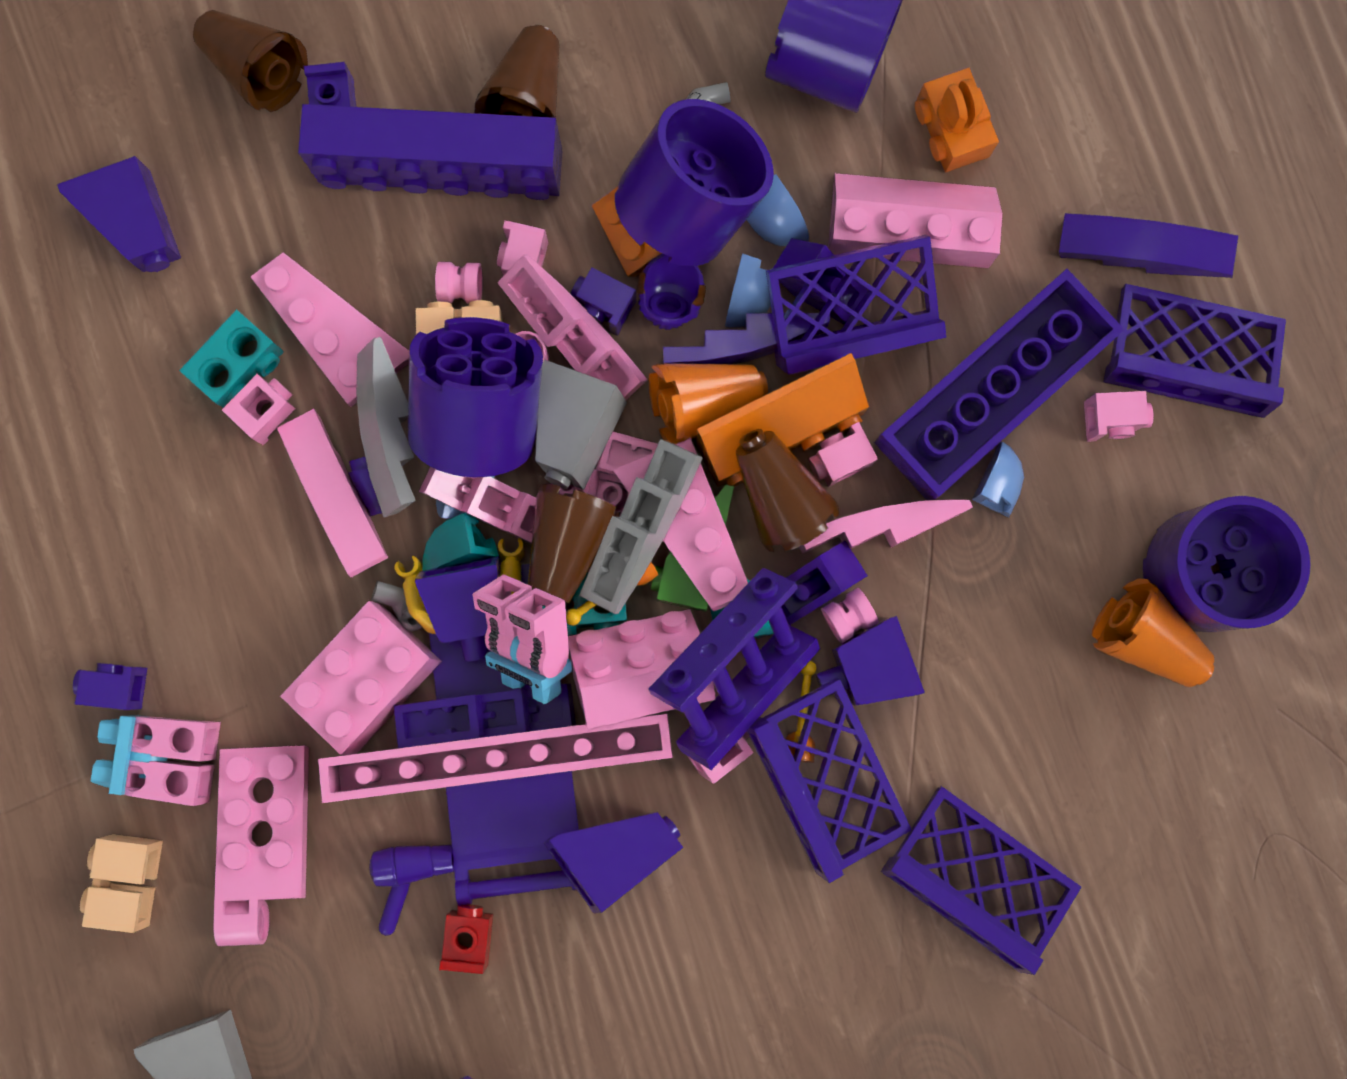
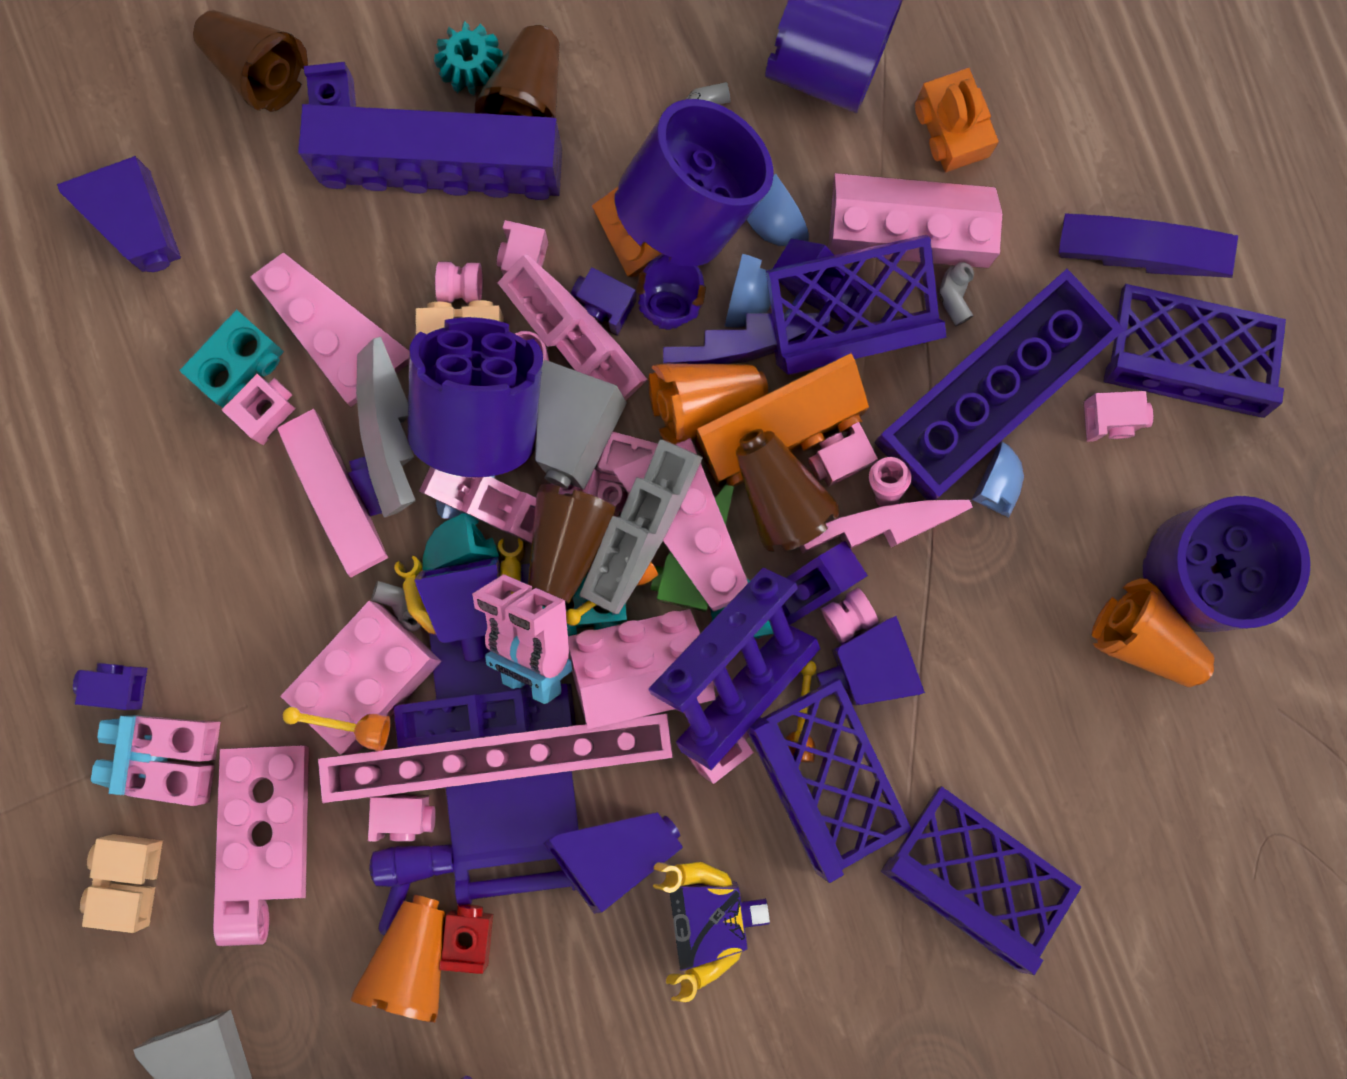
none -> hinge [283,707,390,751]
none -> orange cone [350,895,445,1023]
none -> bright pink brick [368,794,435,842]
none -> teal gear [434,21,504,96]
none -> torso [653,862,770,1002]
none -> bright pink cone [869,457,912,507]
none -> light grey arm [938,262,974,326]

